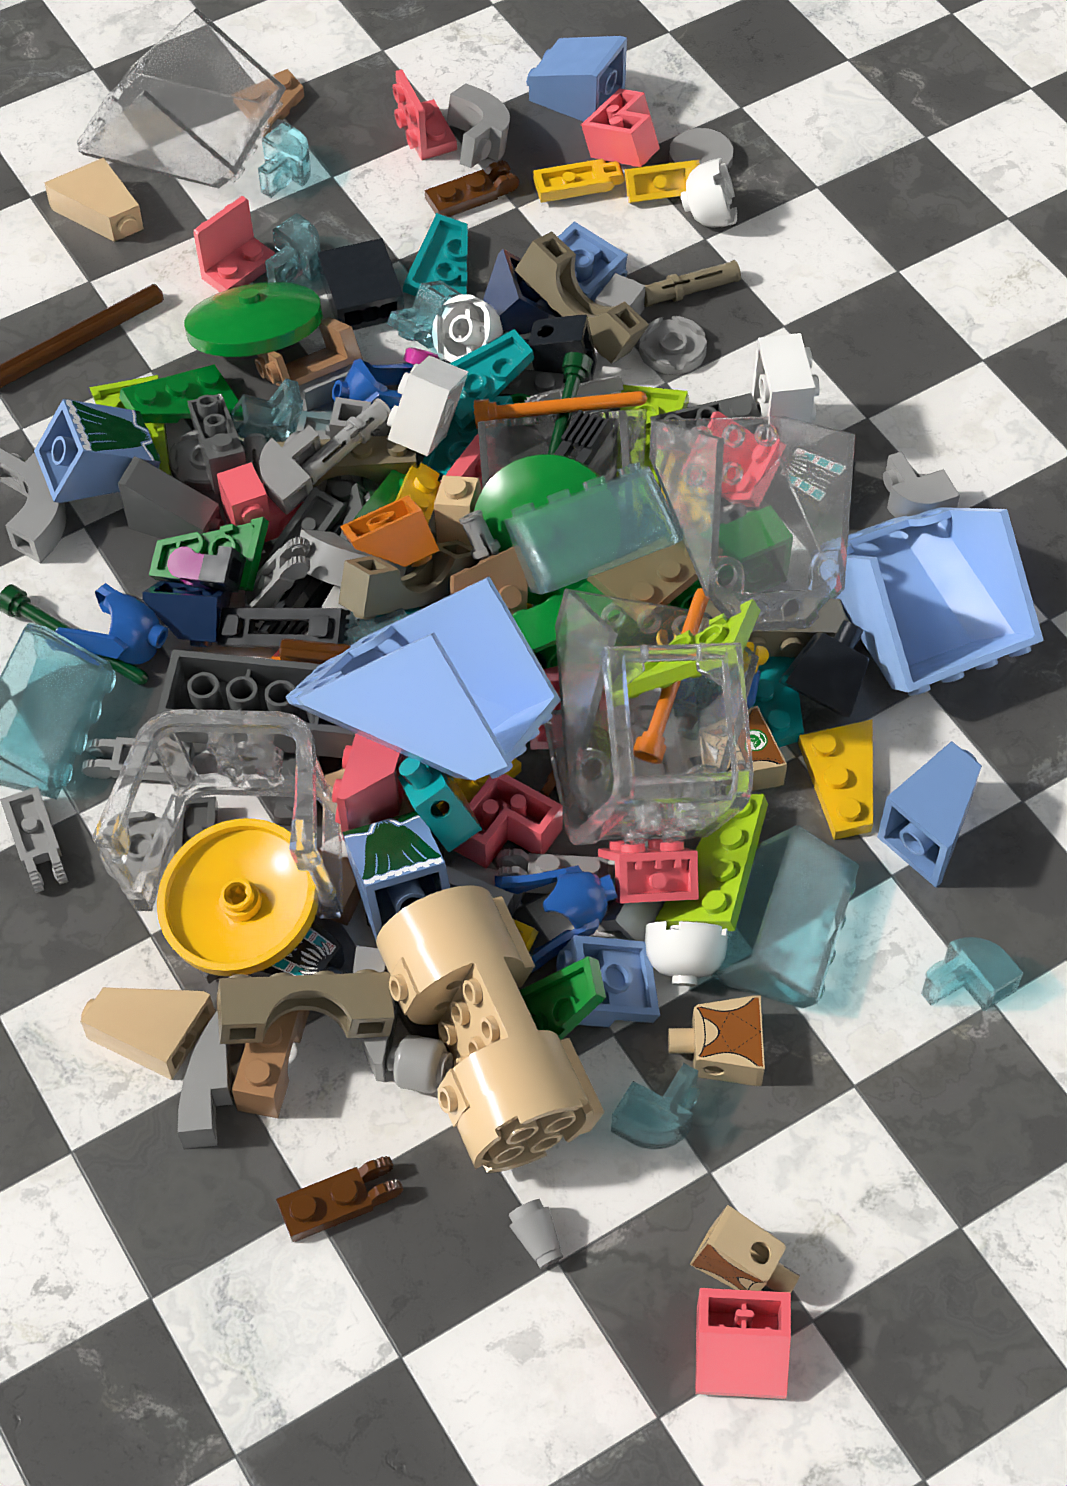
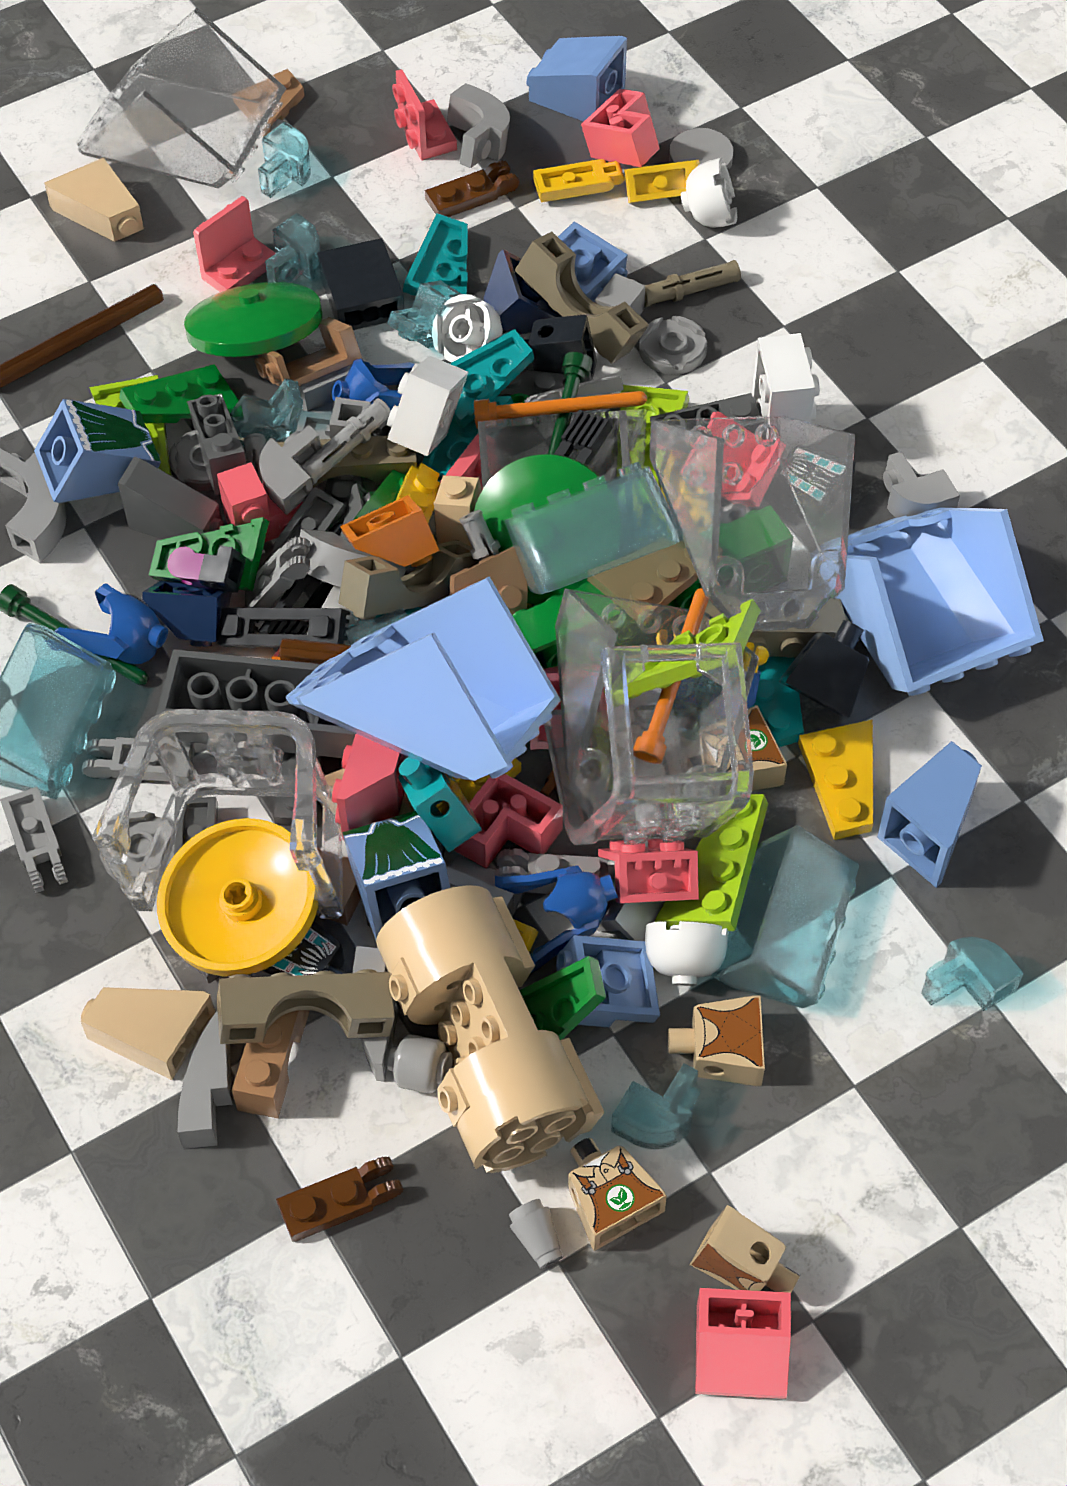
dark pink tile [403,347,440,365] -> none
none -> torso [568,1138,667,1251]

